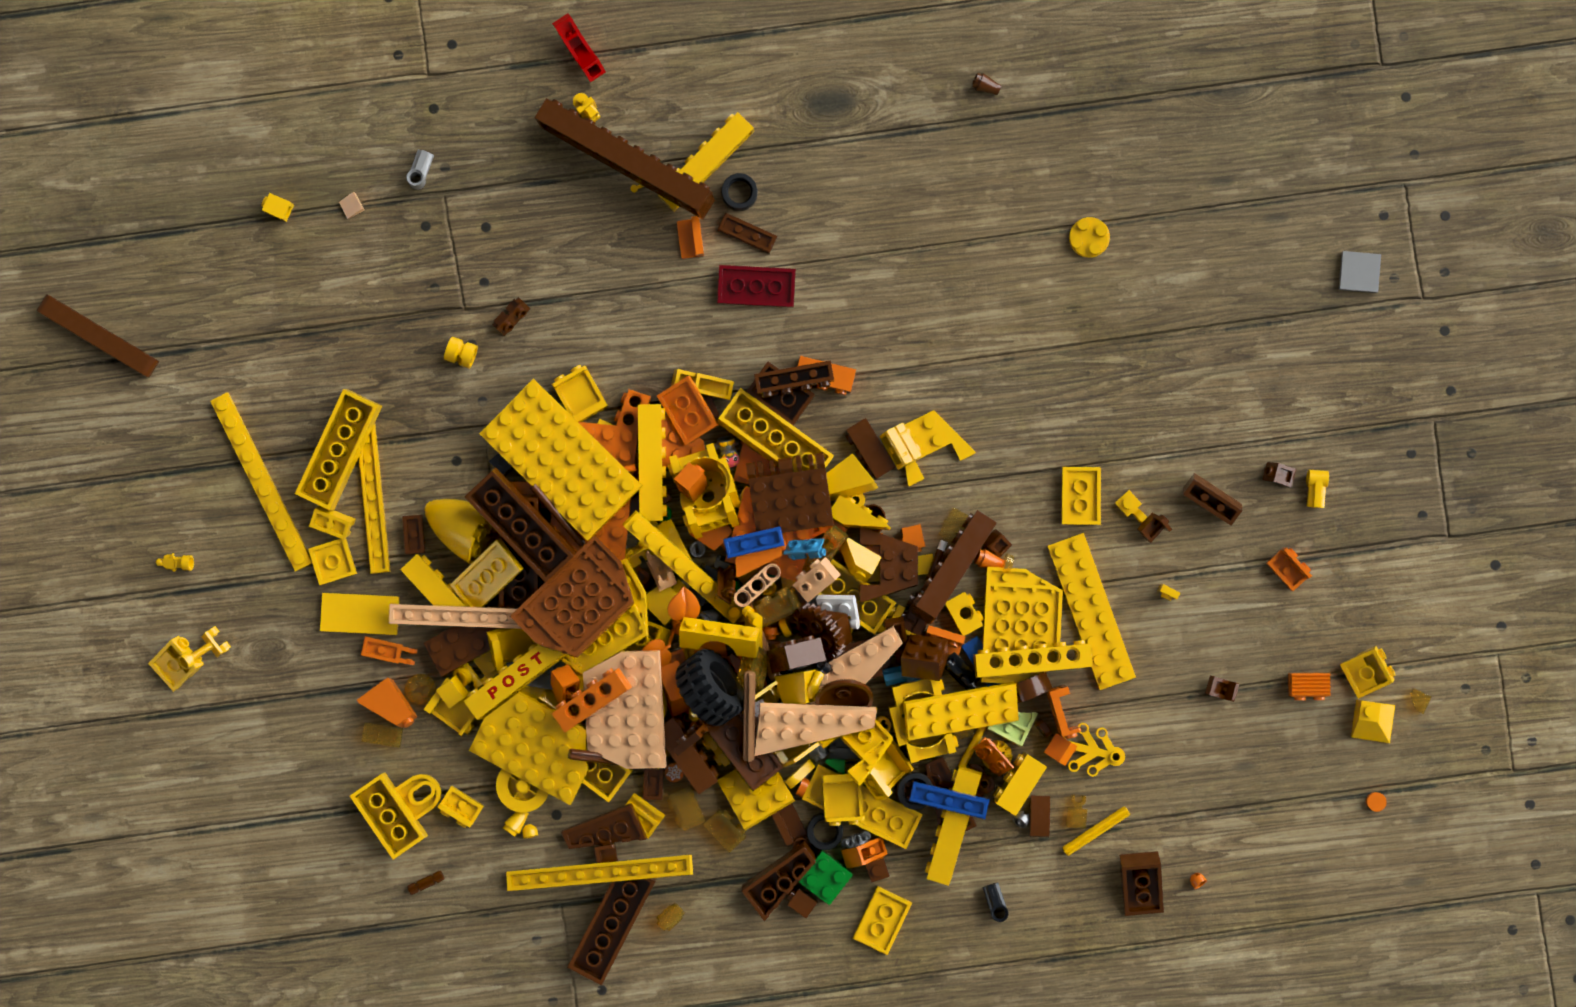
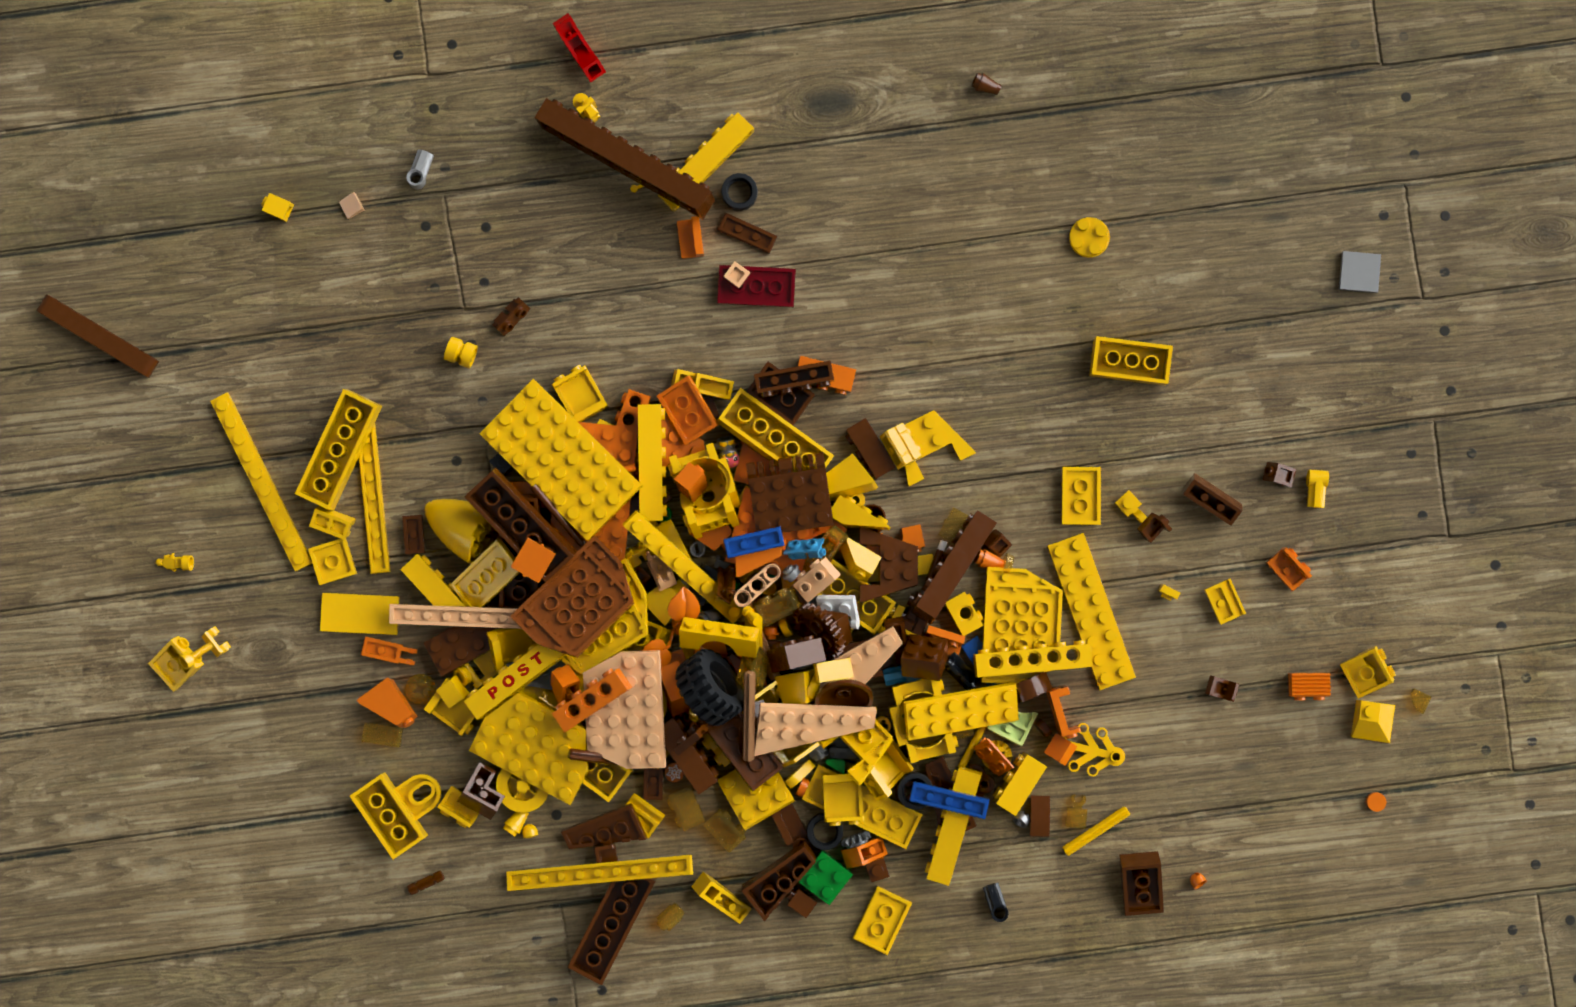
none -> reddish brown brick [457,762,505,820]
none -> orange piece [511,538,556,583]
none -> yellow slope [691,872,752,924]
none -> light nougat plate [723,261,750,288]
none -> light grey plate [783,564,801,582]
none -> yellow tile [813,658,853,683]
none -> yellow brick [1089,336,1173,386]
none -> yellow plate [1204,578,1246,625]

